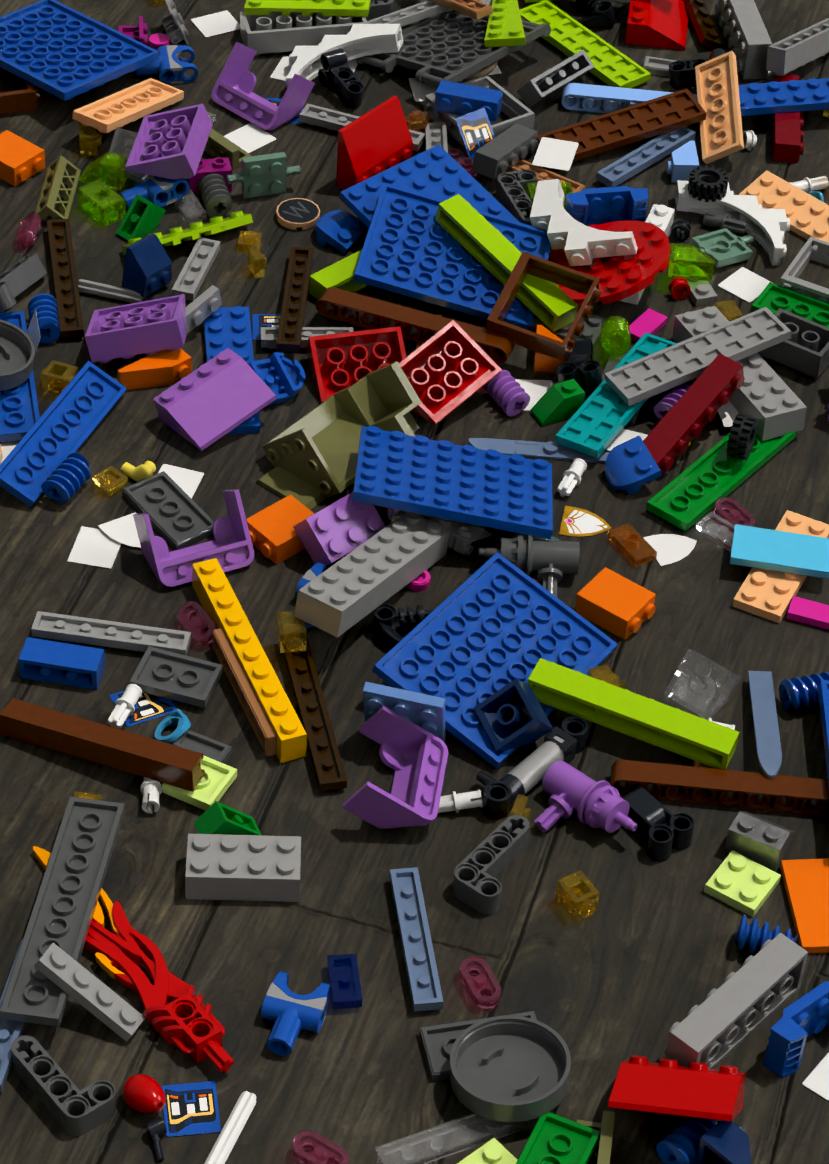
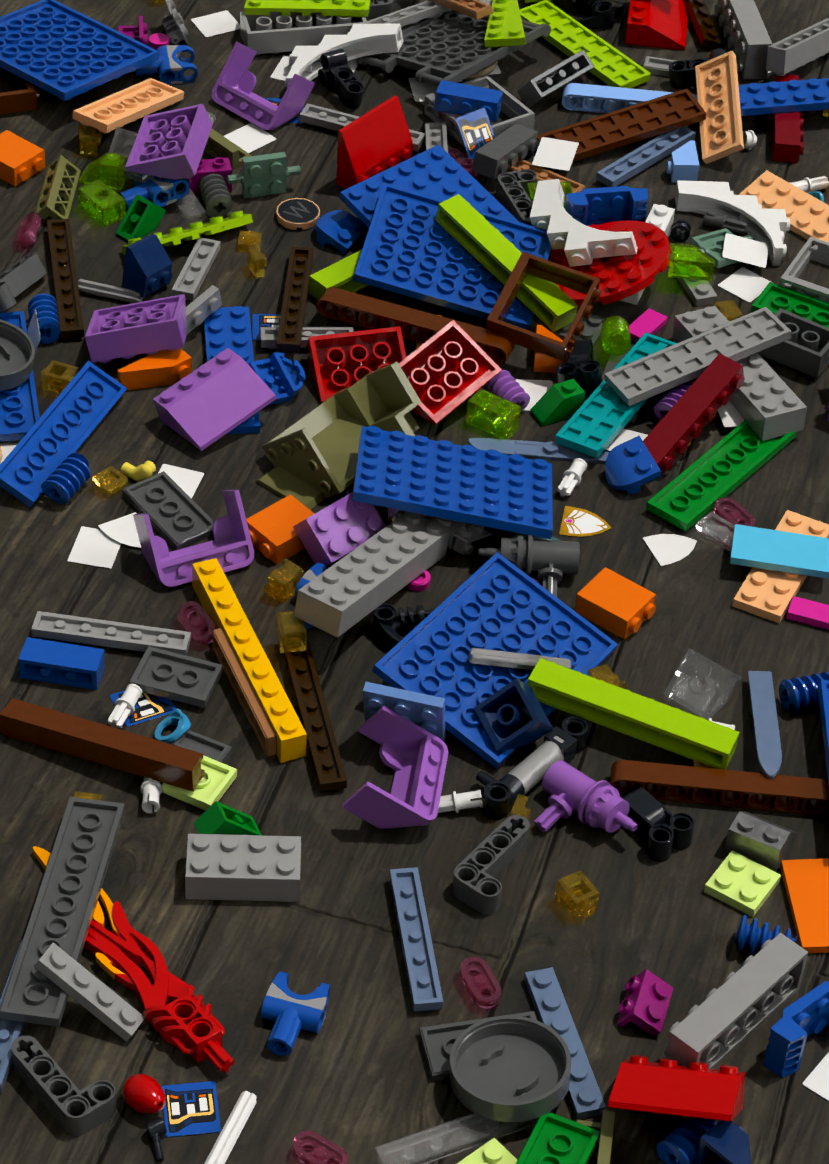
clear blue plate [327,954,362,1009] -> none
clear orange plate [405,110,431,130] -> none
clear orange plate [608,523,657,567] -> none
red bush [668,277,691,300] -> none
black tyre [688,165,729,202] -> none
black tyre [726,414,758,460] -> none
none -> clear yellow brick [265,558,304,604]
none -> clear neon green brick [466,388,521,440]
none -> light grey axle [468,648,571,670]
none -> sand blue plate [524,967,606,1120]
none -> magenta bracket [617,969,674,1037]
none -> white sticker [722,233,769,268]

